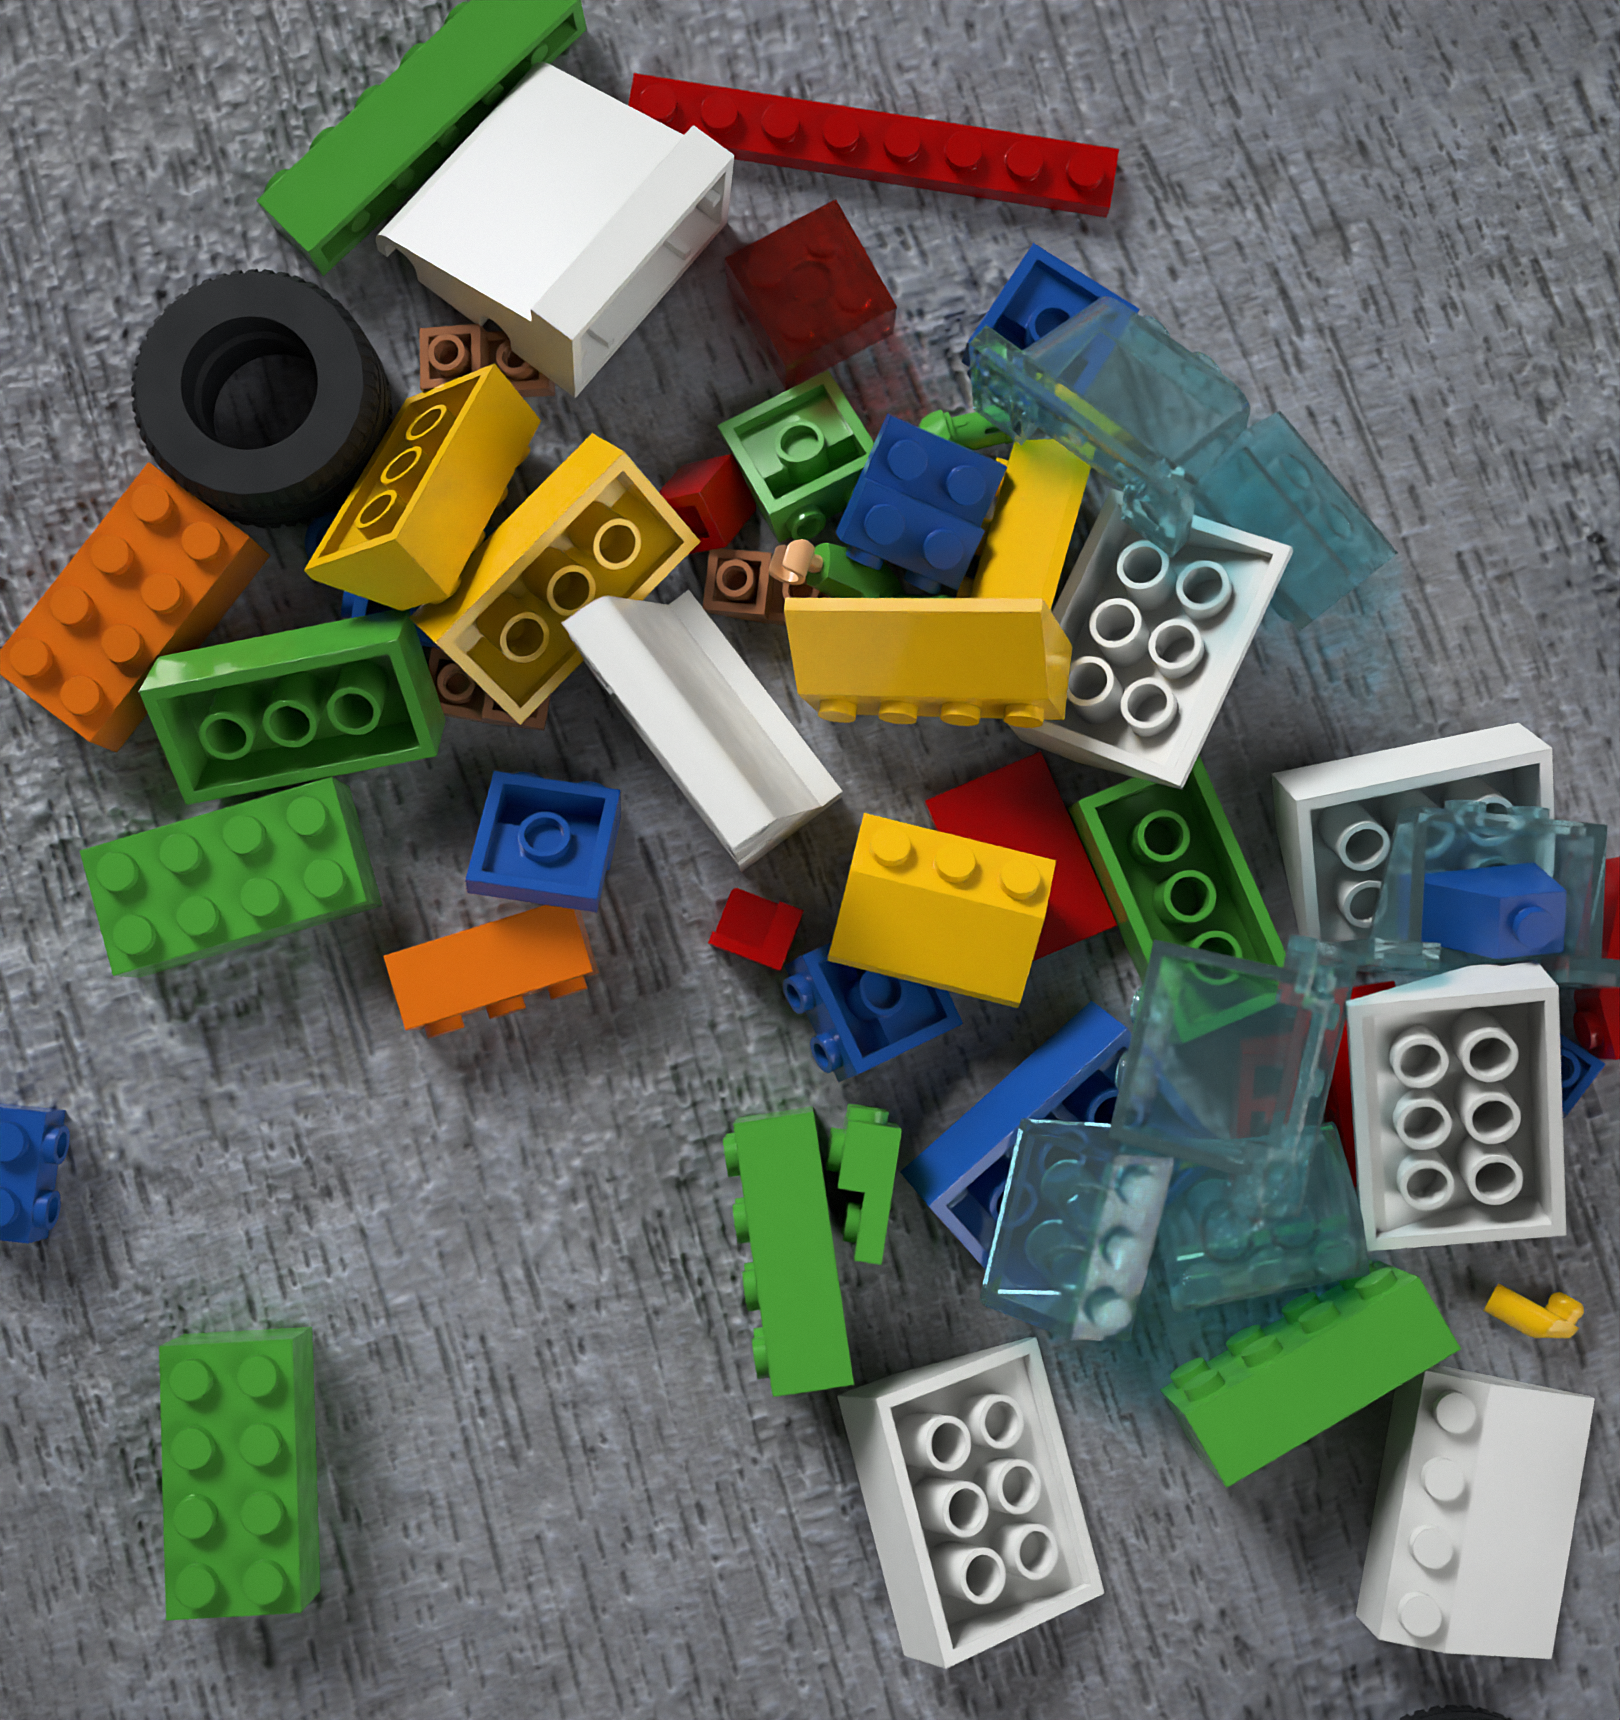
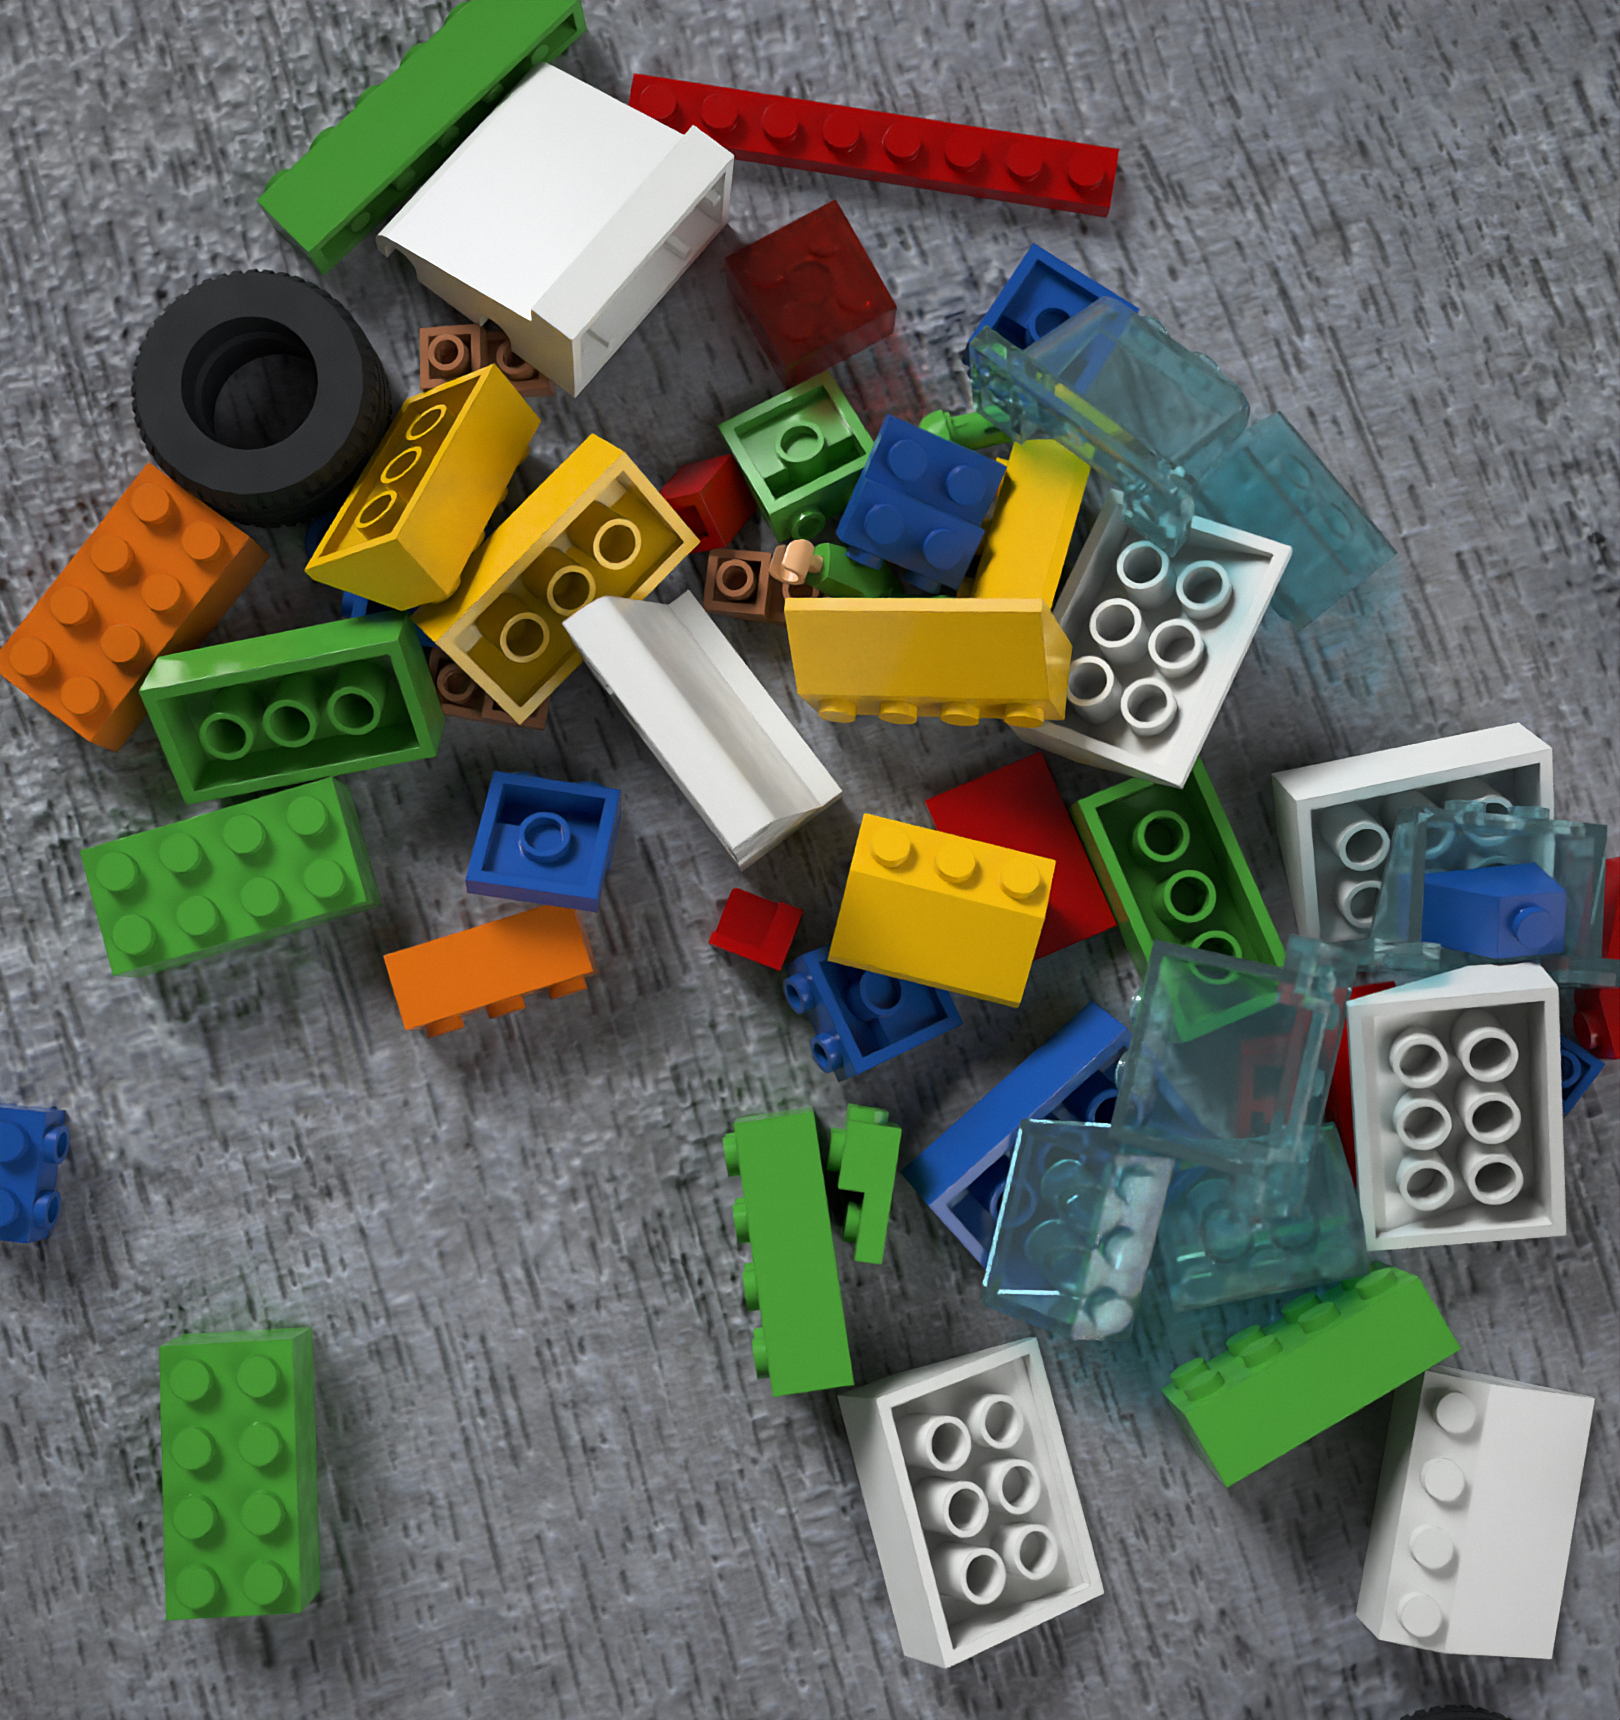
yellow arm [1483,1283,1584,1339] -> none

